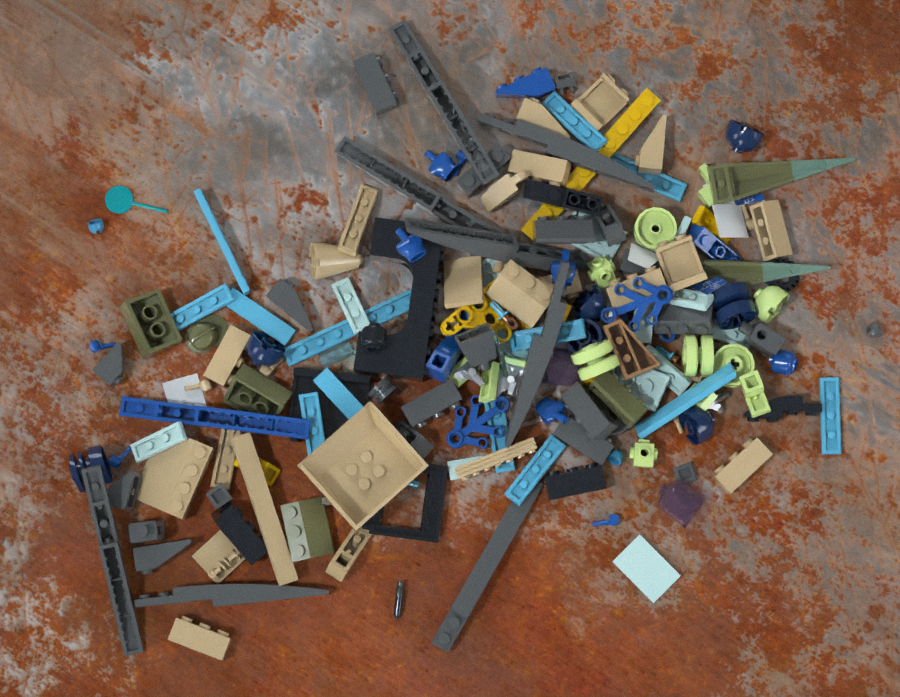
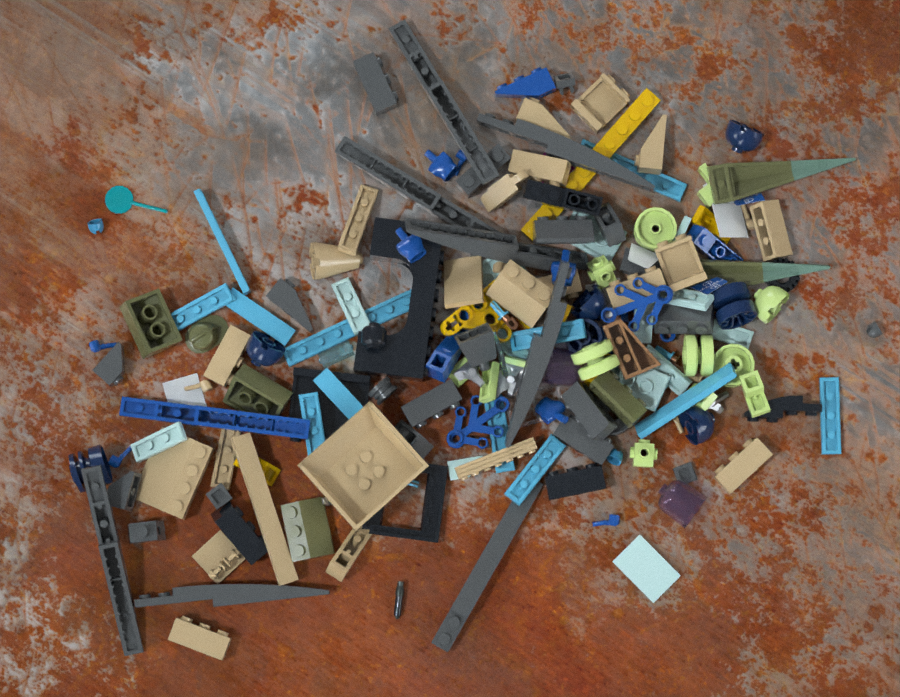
dark grey slope [133,539,193,575] -> none
tan hand [259,358,284,377] -> none
medium azure tile [541,91,608,152] -> none
dark grey torso [738,321,786,358] -> none
blue head [769,349,798,376] -> none

